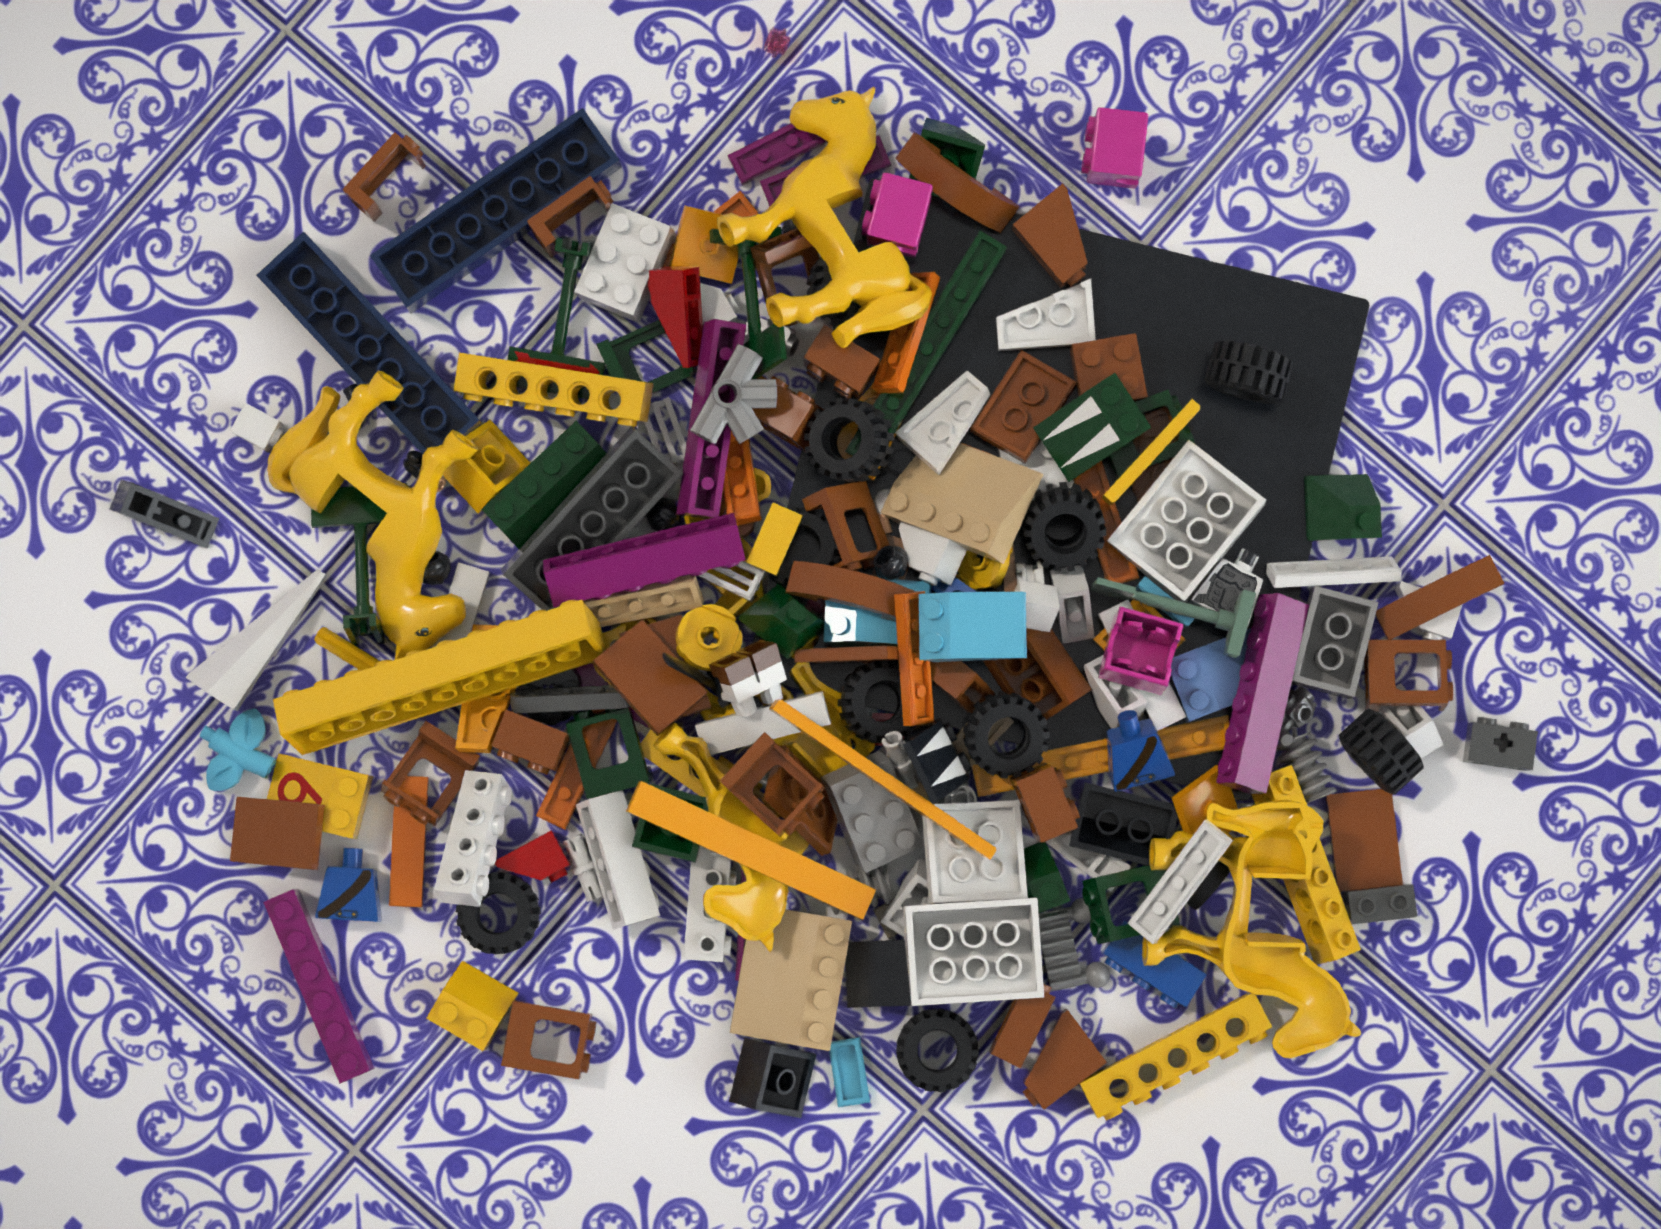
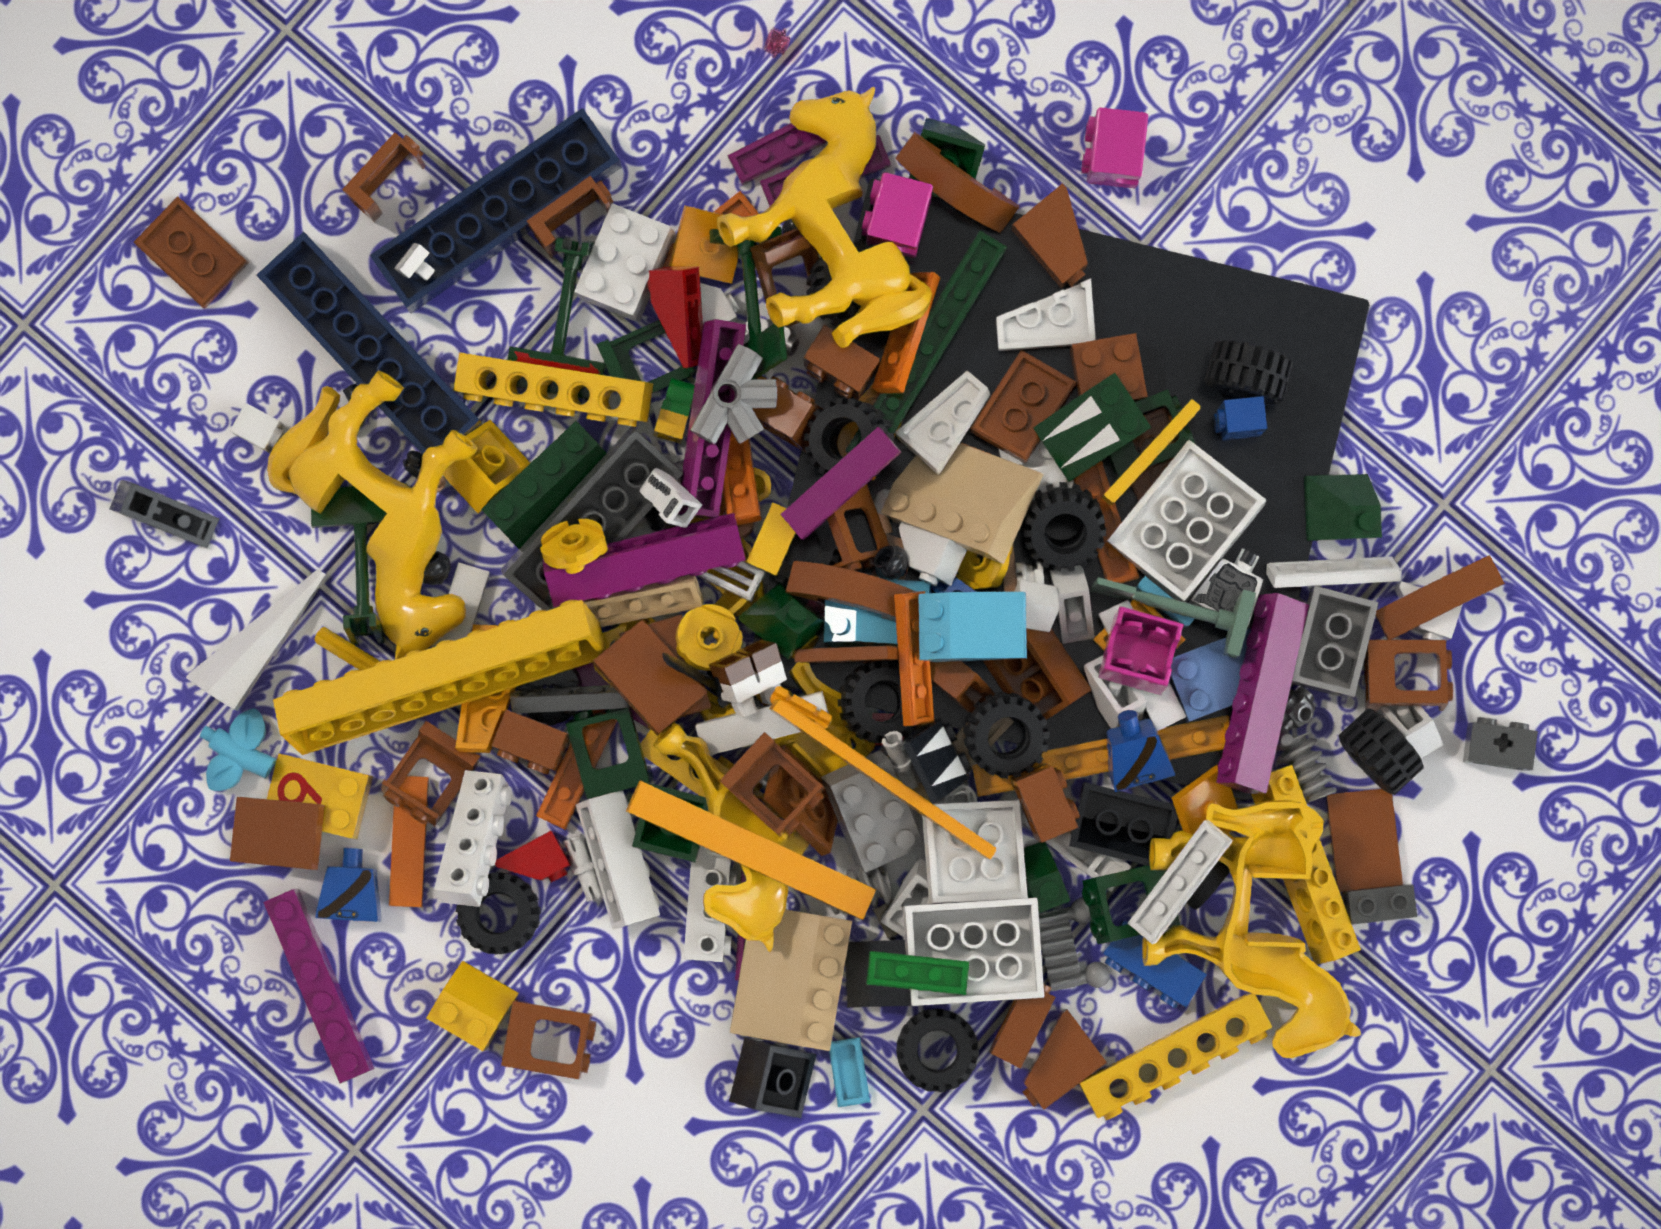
none -> dark orange tile [133,196,248,309]
none -> white tile [394,243,435,280]
none -> yellow plate [540,519,608,574]
none -> white leg [639,468,702,528]
none -> leg [653,378,695,444]
none -> light orange axle [769,686,832,730]
none -> magenta tile [780,427,901,540]
none -> green tile [866,951,970,995]
none -> blue brick [1213,396,1267,441]

